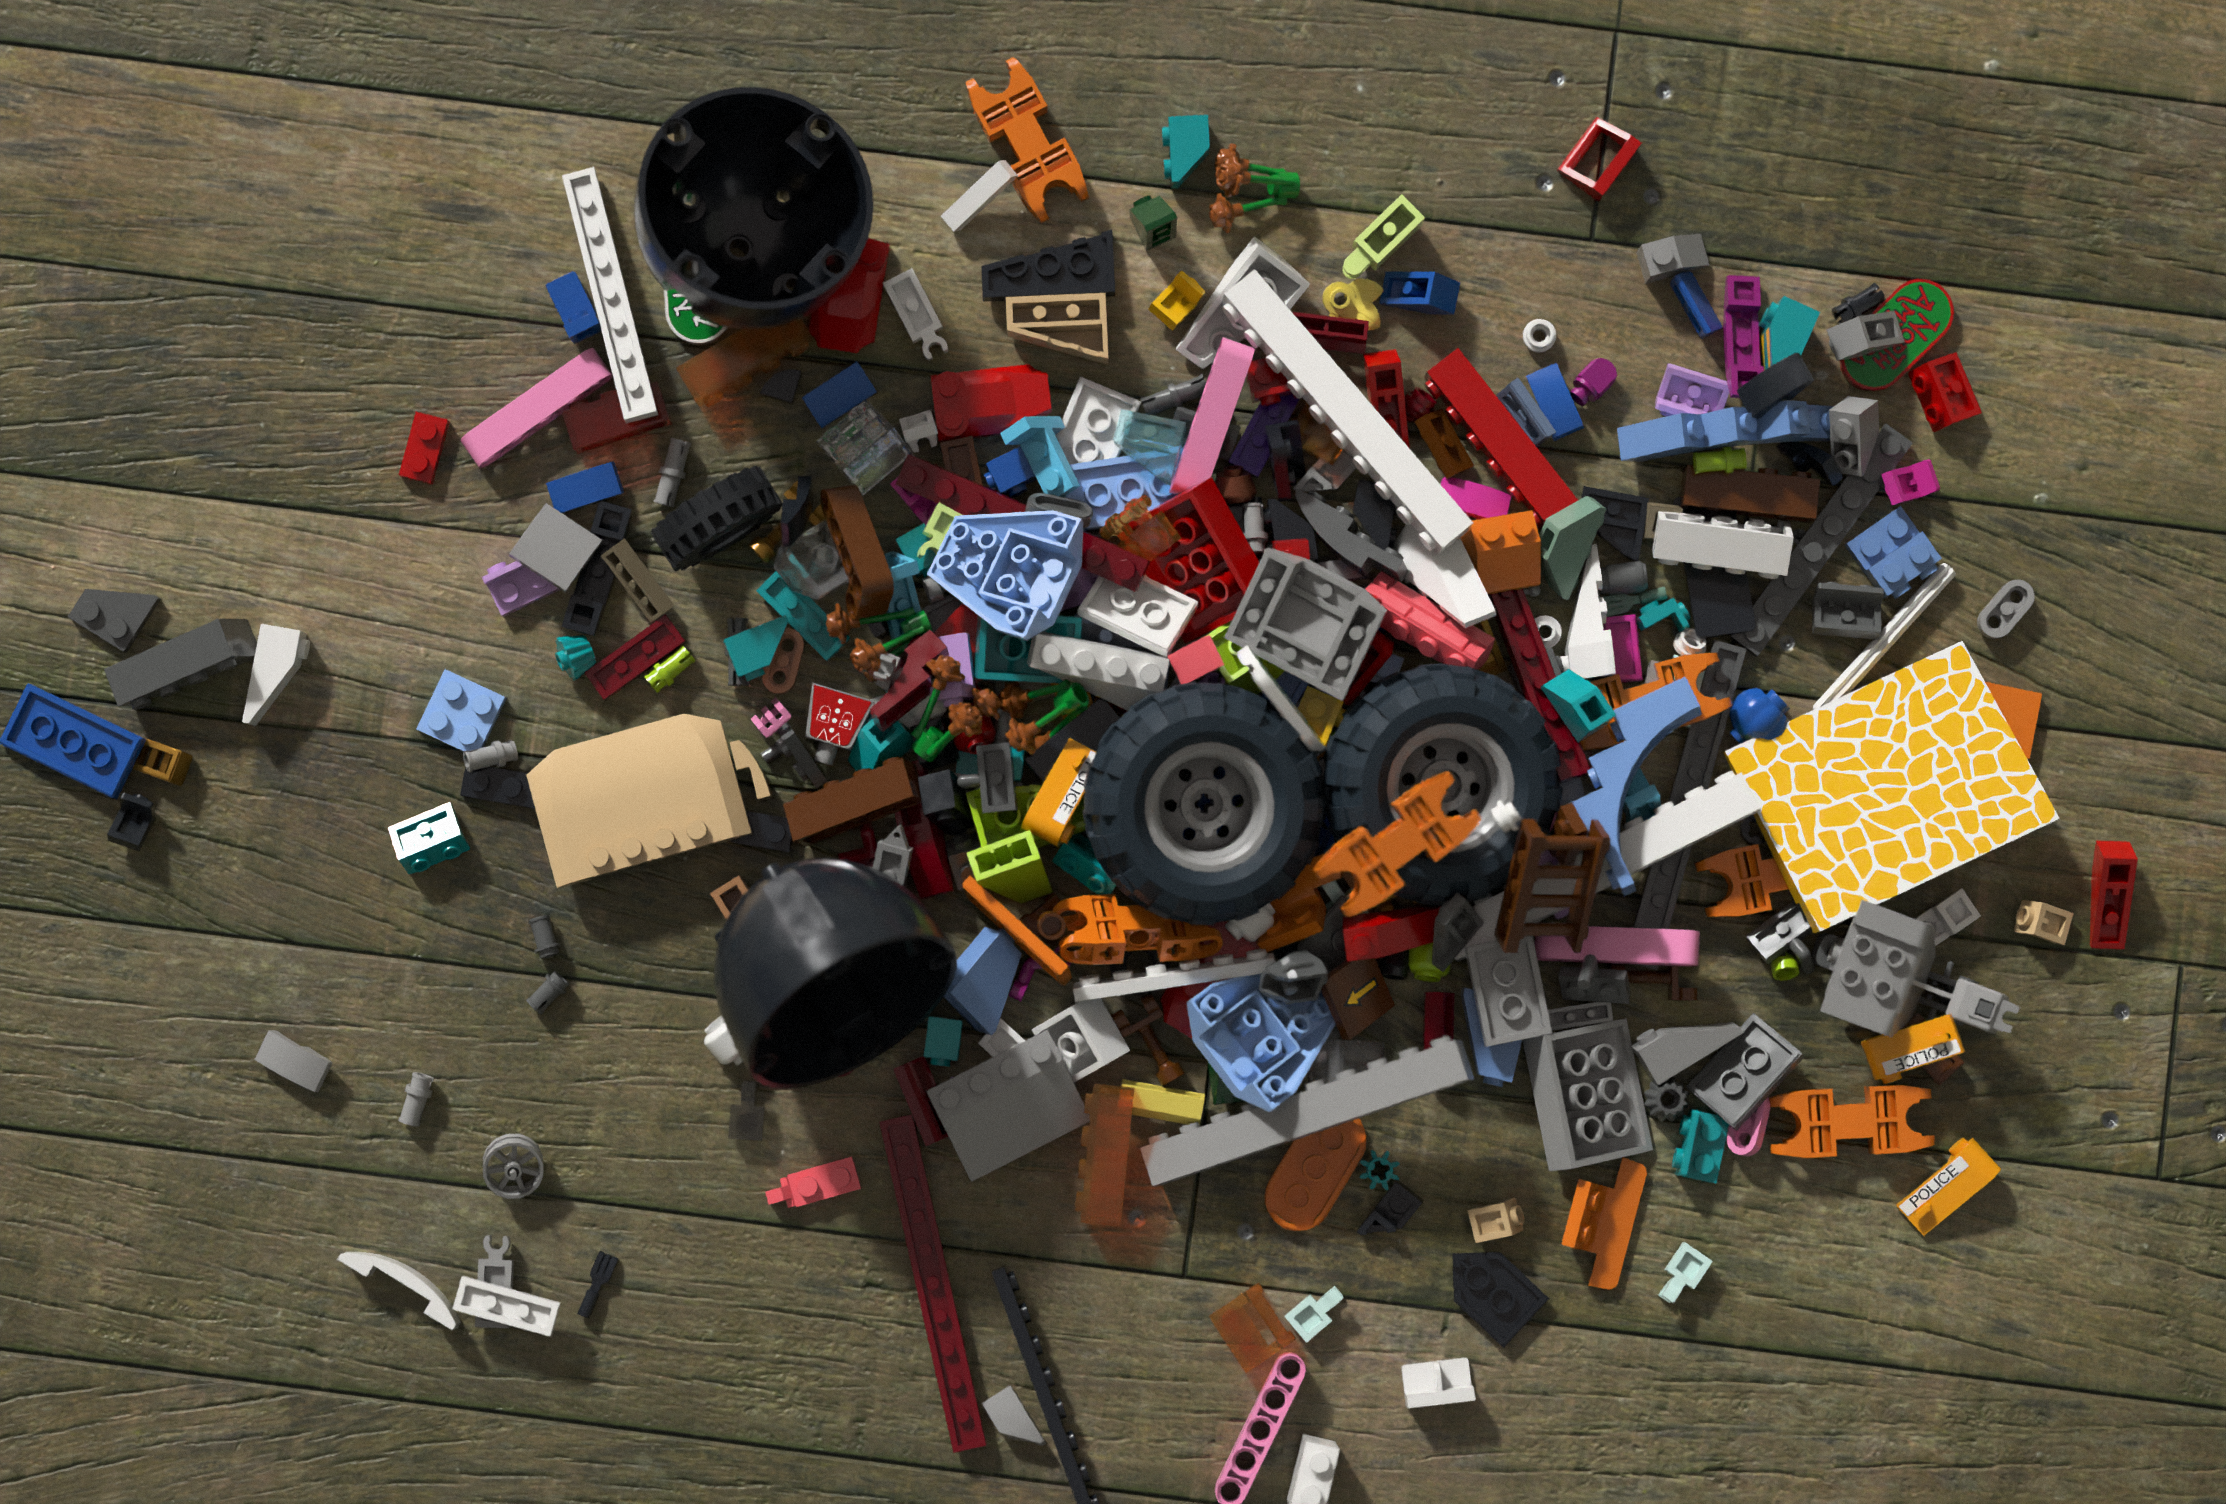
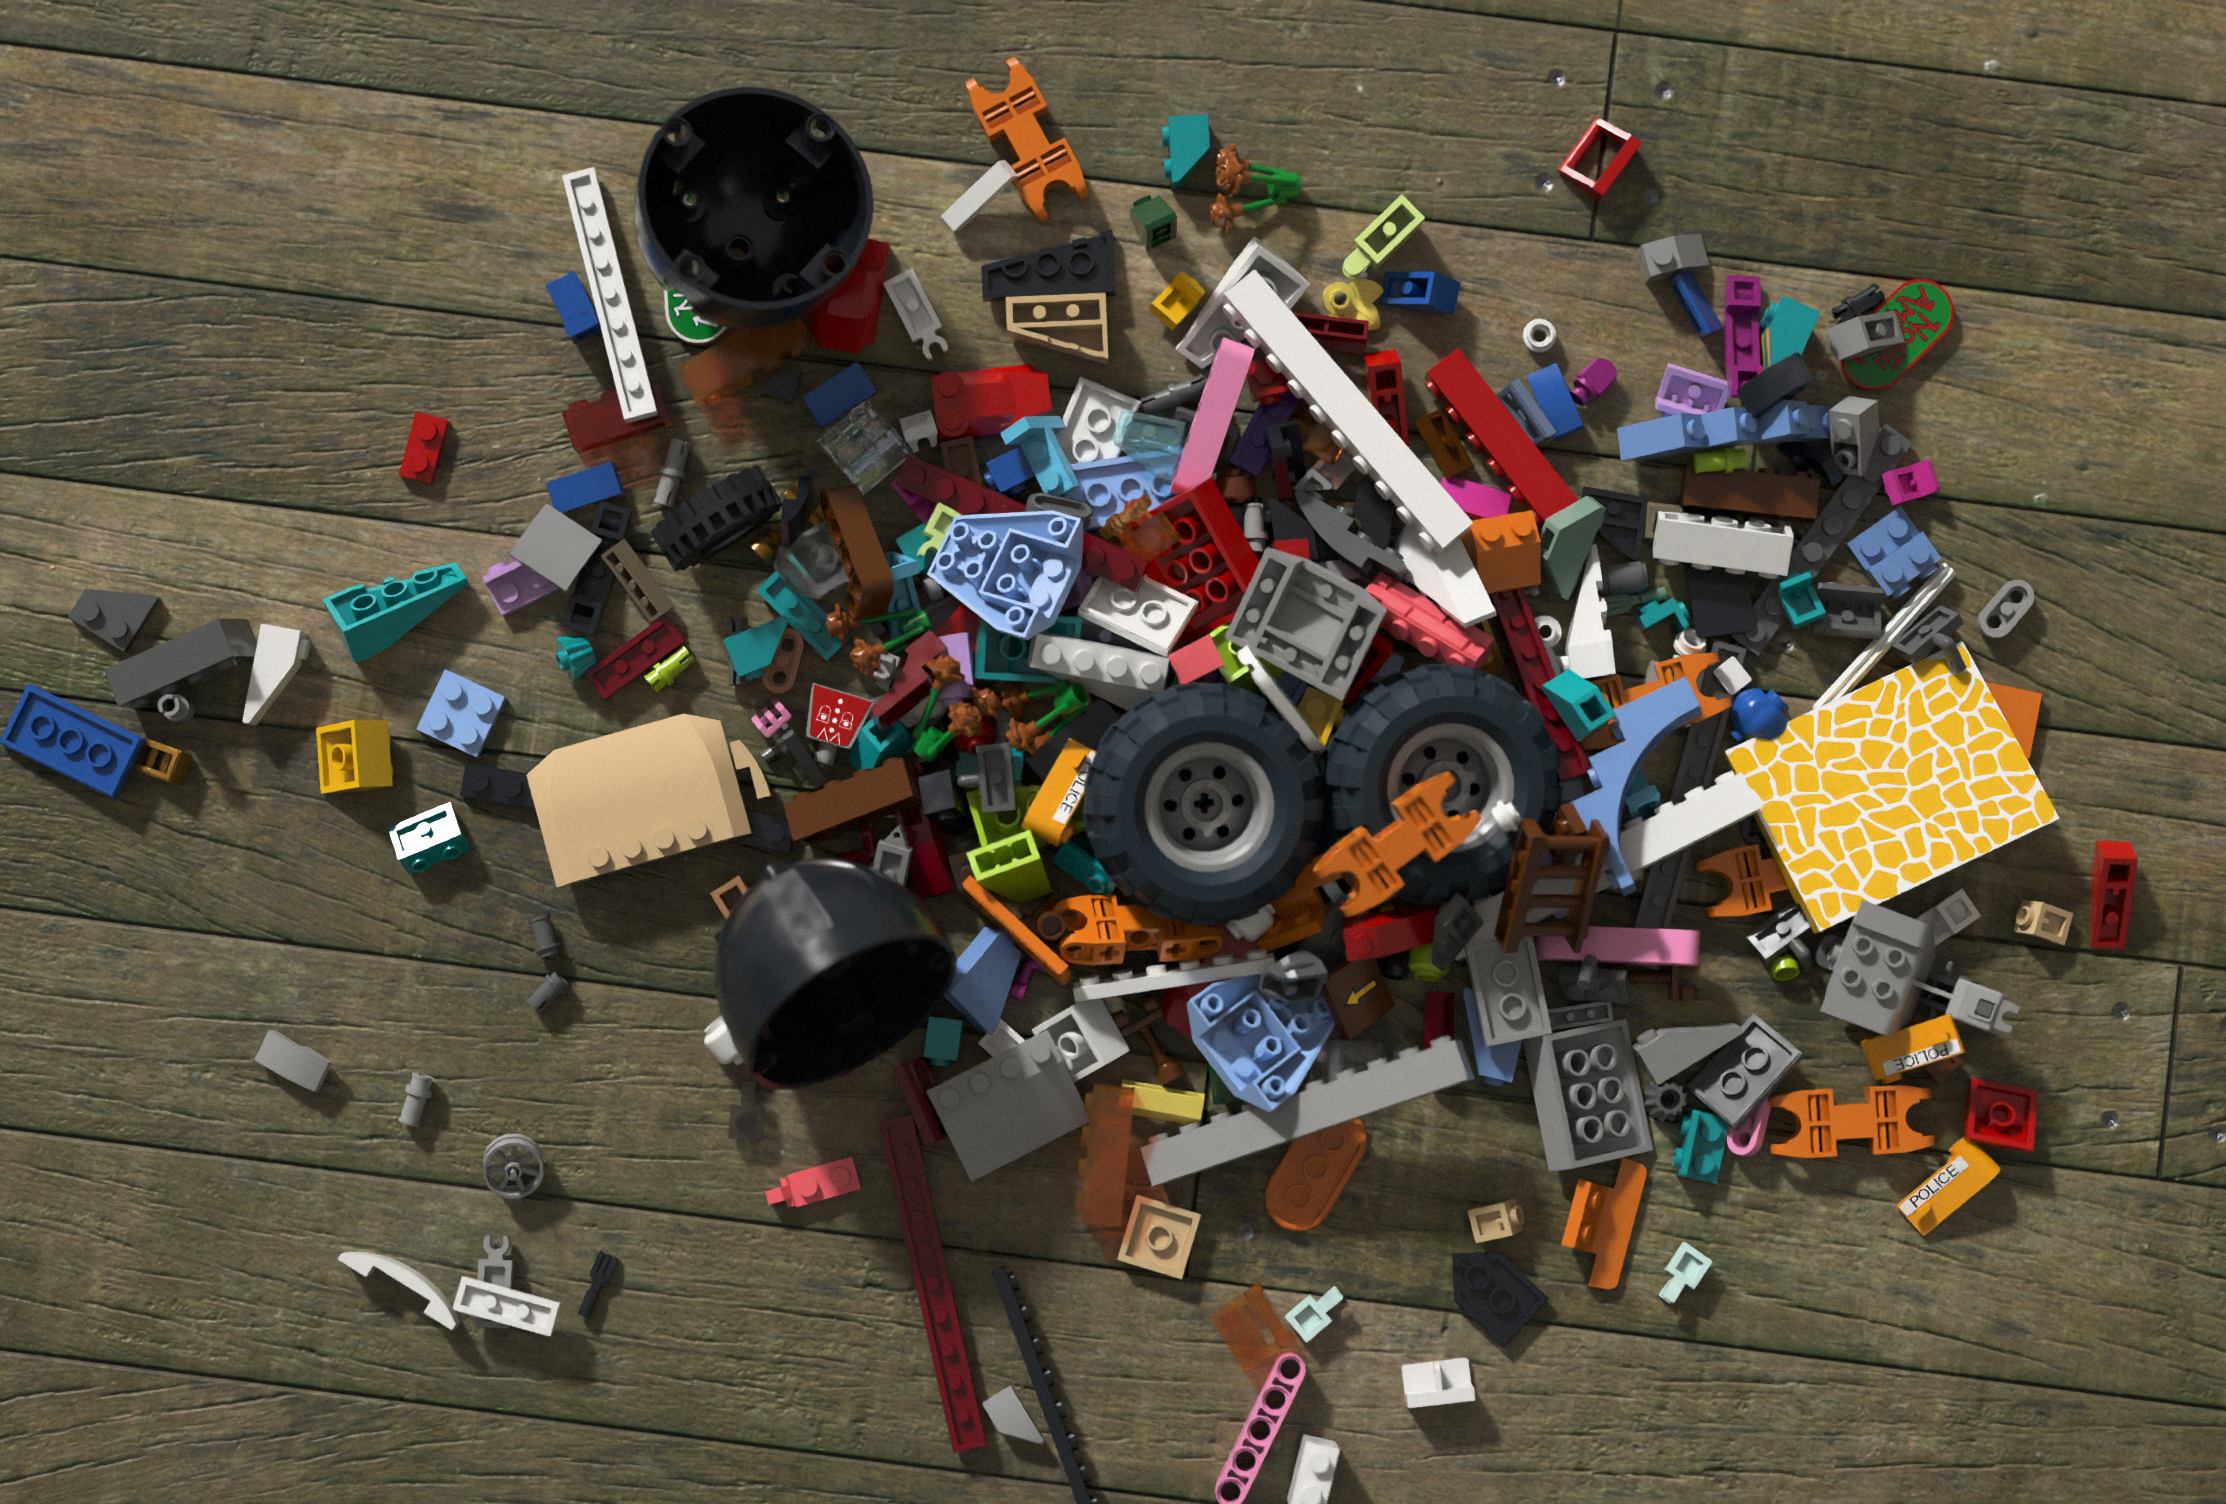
black bracket [107,793,156,852] -> none
bright pink beam [460,348,613,468] -> none
light grey pin [463,740,518,772] -> none
black slope [1357,1180,1423,1235] -> none
teal gear [1359,1150,1400,1190] -> none
dark red plate [1405,387,1437,422] -> none
dark pink tile [1603,614,1643,683] -> none
red bracket [1909,352,1982,432] -> none
none -> light grey pin [158,694,195,721]
none -> yellow slope [316,720,393,794]
none -> teal wedge [322,562,468,663]
none -> tan plate [1117,1195,1201,1279]
none -> white sticker [1713,656,1751,695]
none -> teal bracket [1777,571,1826,630]
none -> dark grey plate [1890,604,1966,673]
none -> red slope [1963,1078,2038,1153]

